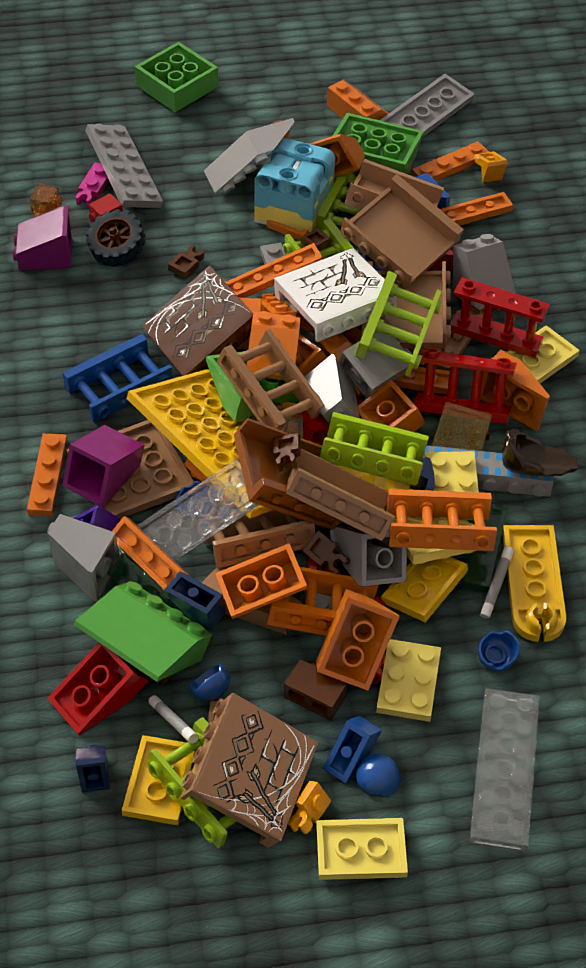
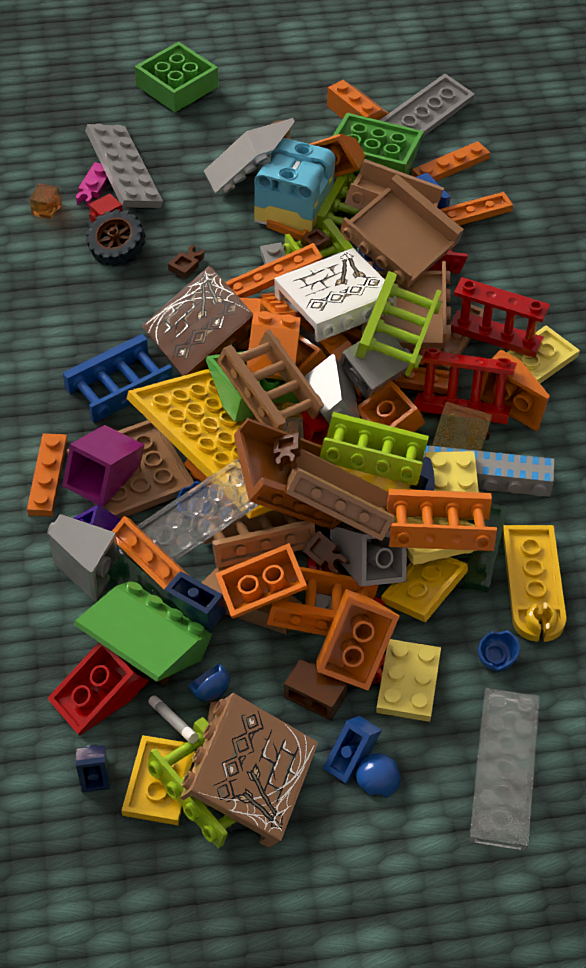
magenta slope [13,206,72,270] -> none
light orange plate [288,781,331,834] -> none
light yellow plate [316,818,408,880] -> none
light grey slope [453,234,516,310] -> none
light orange slope [475,151,508,183] -> none
light grey bar [480,546,514,619] -> none
dark brown hair [502,428,579,476] -> none

